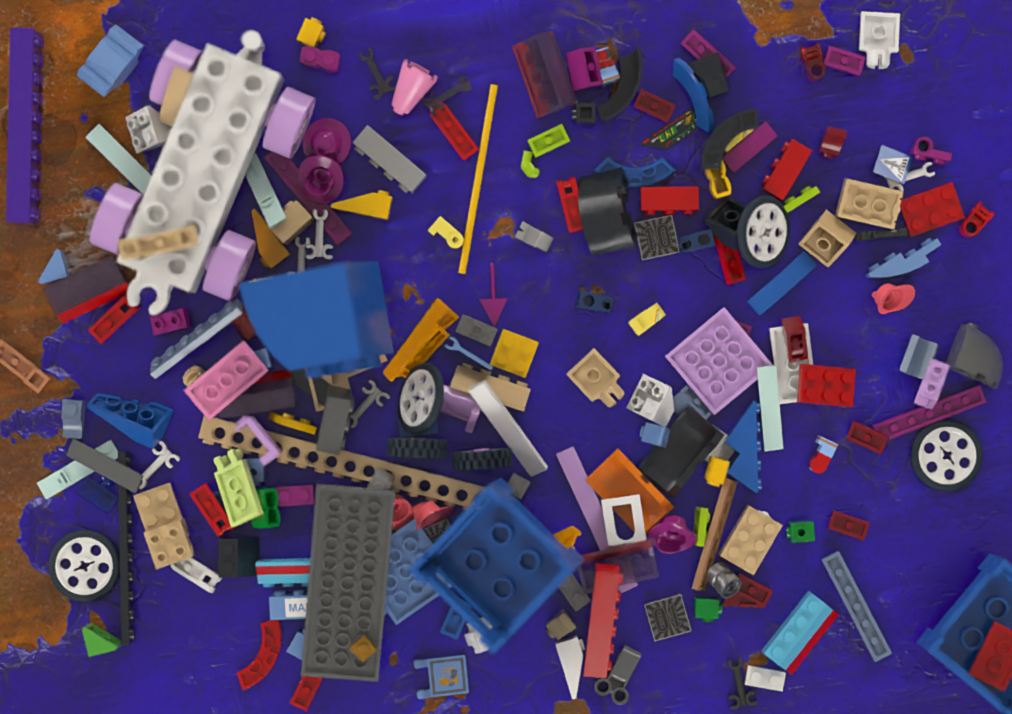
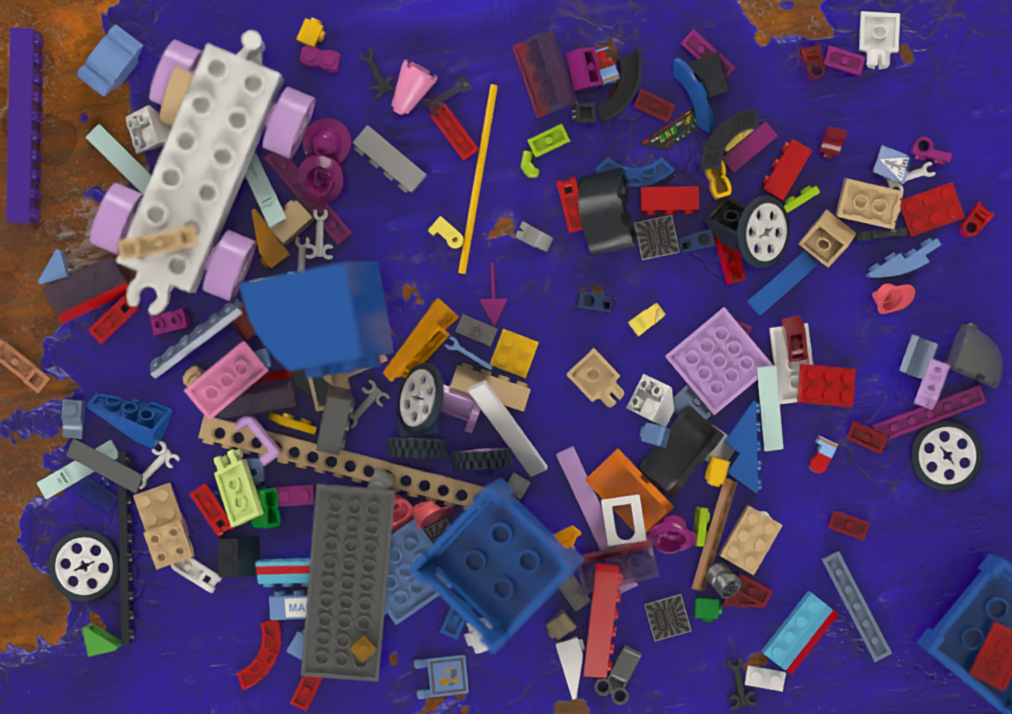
yellow slope [331,190,393,220] -> none
green brick [785,521,815,543] -> none

